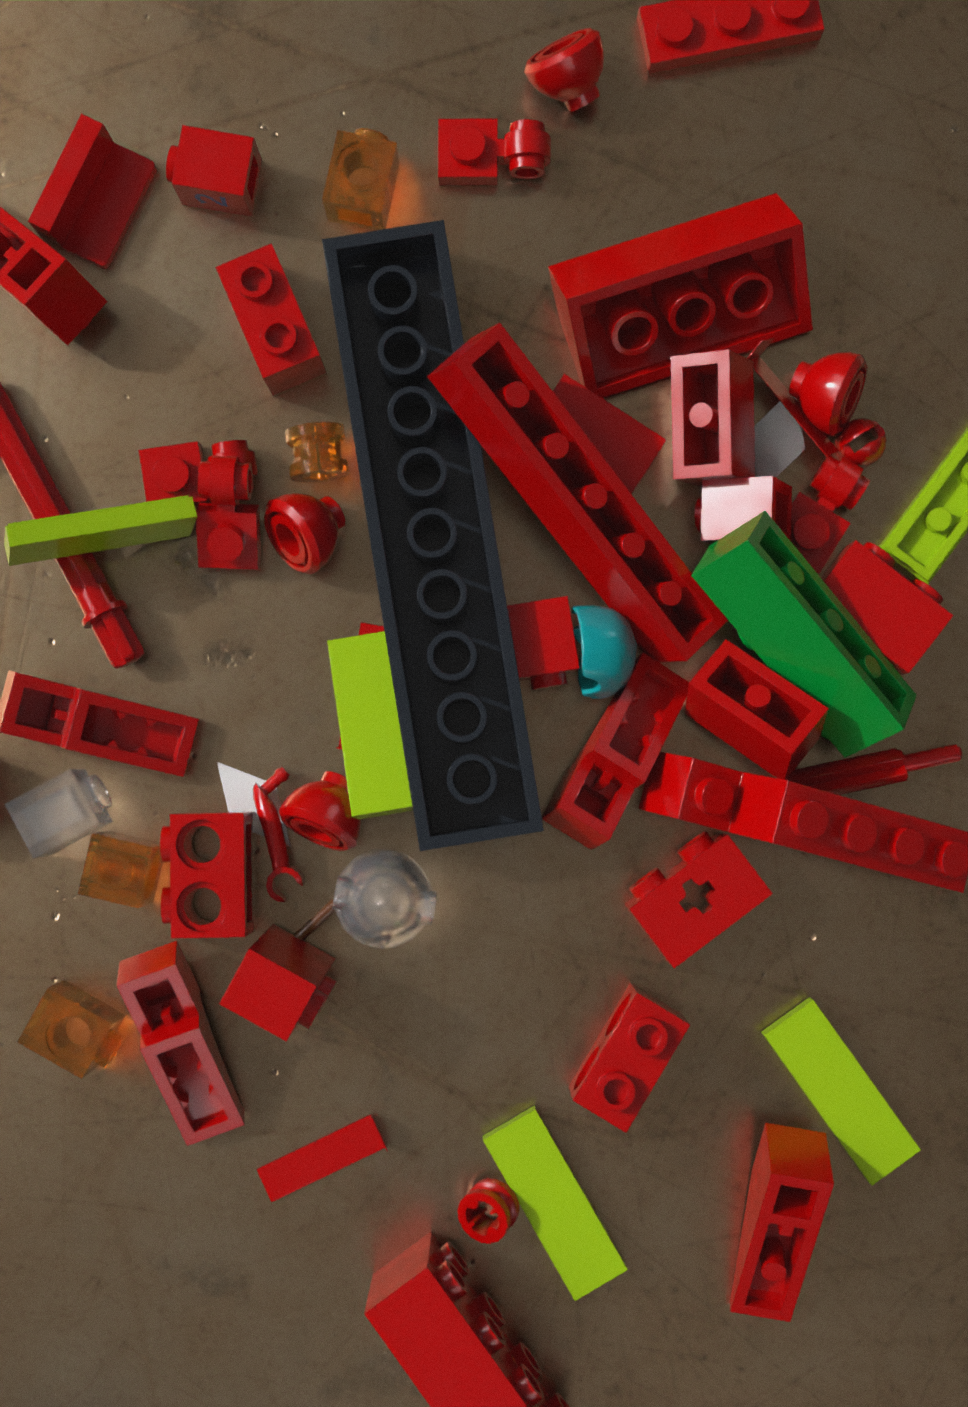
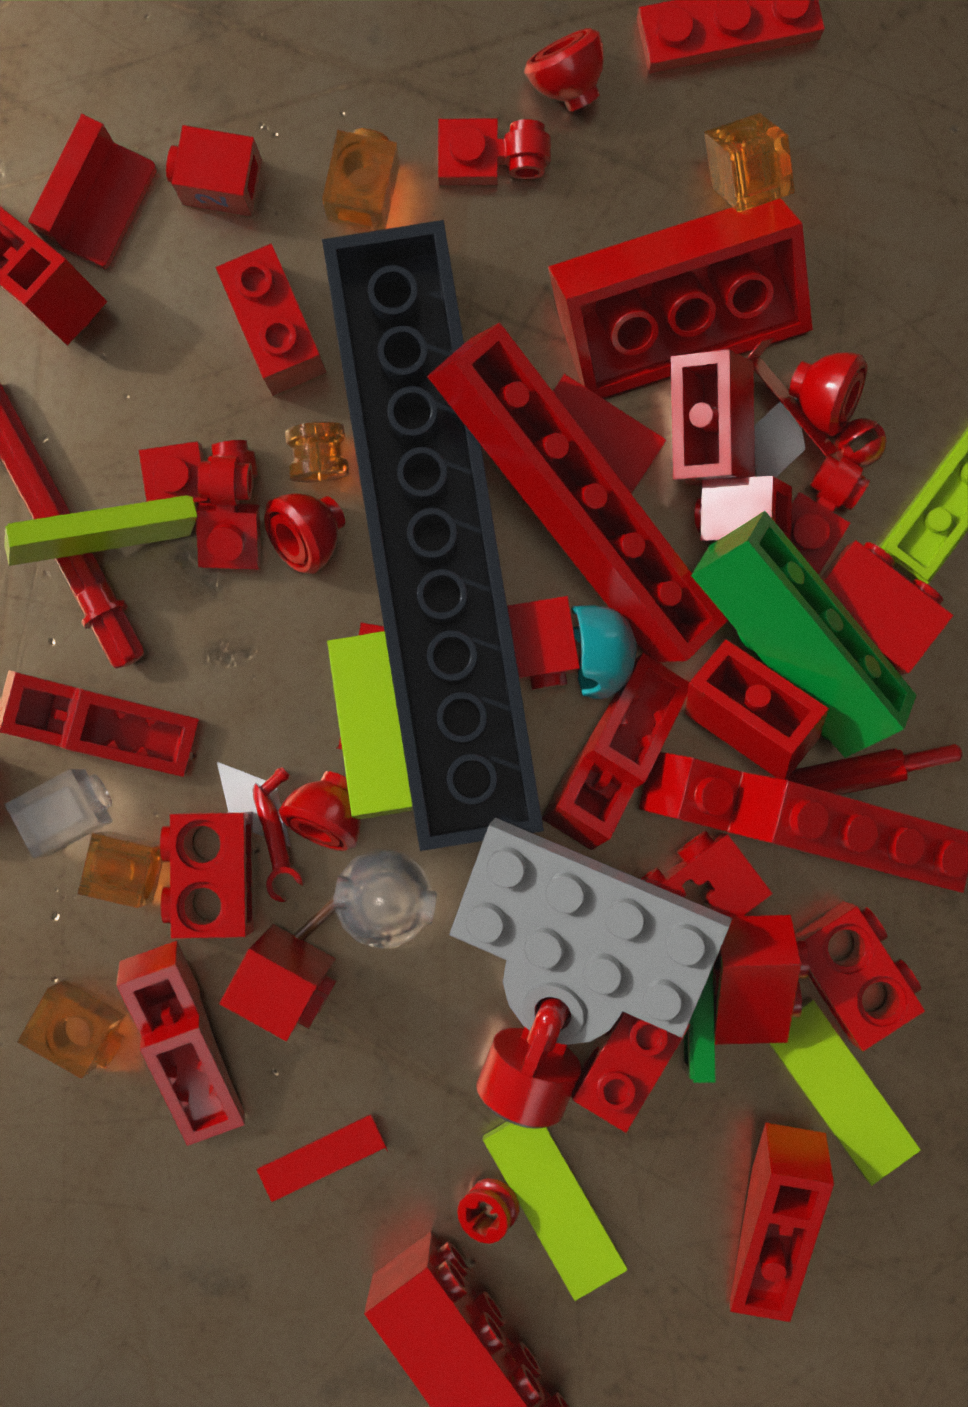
none -> light grey plate [449,818,732,1129]
none -> green tile [683,967,716,1083]
none -> clear orange brick [704,113,795,213]
none -> red brick [713,915,809,1045]
none -> red brick [795,901,925,1051]

